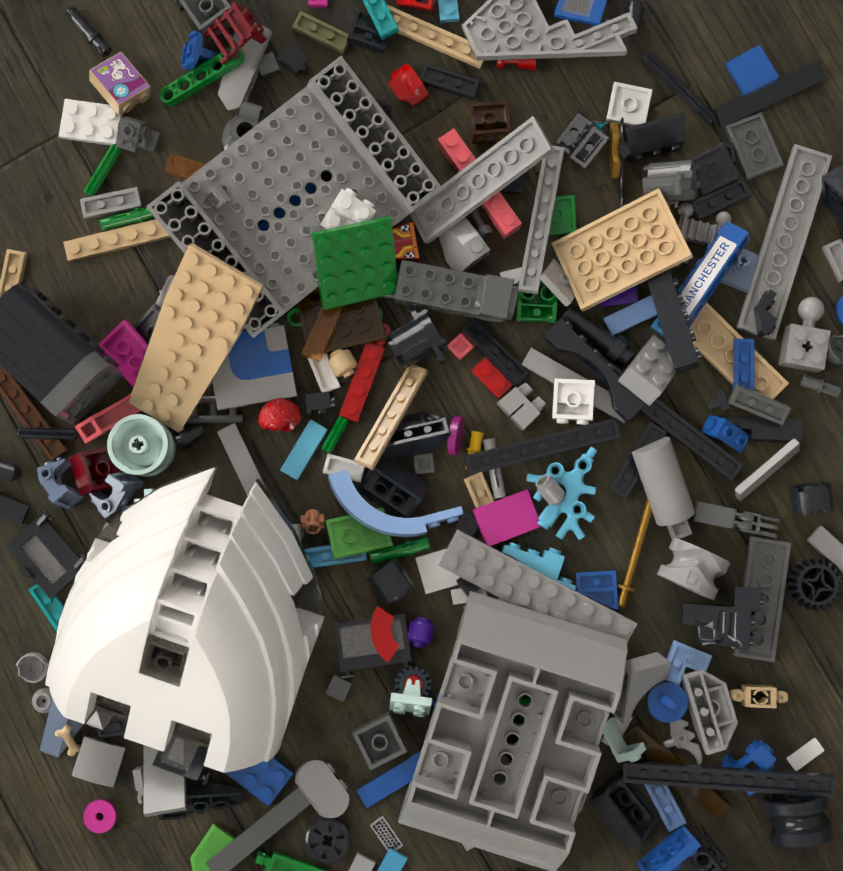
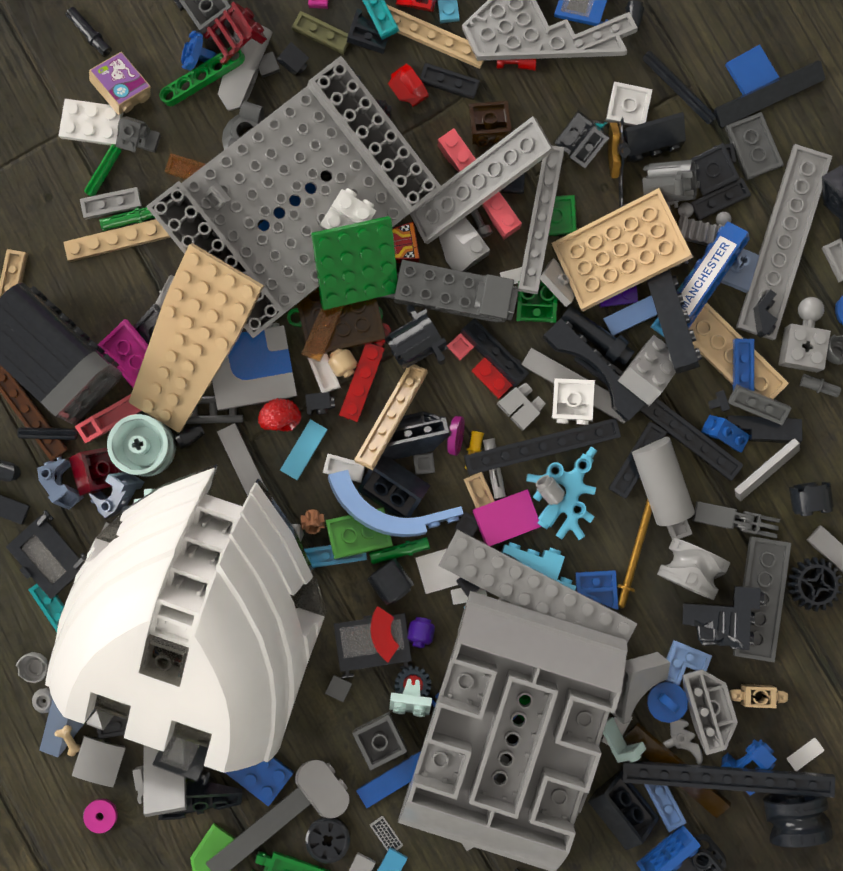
green axle [322,416,348,453] -> none

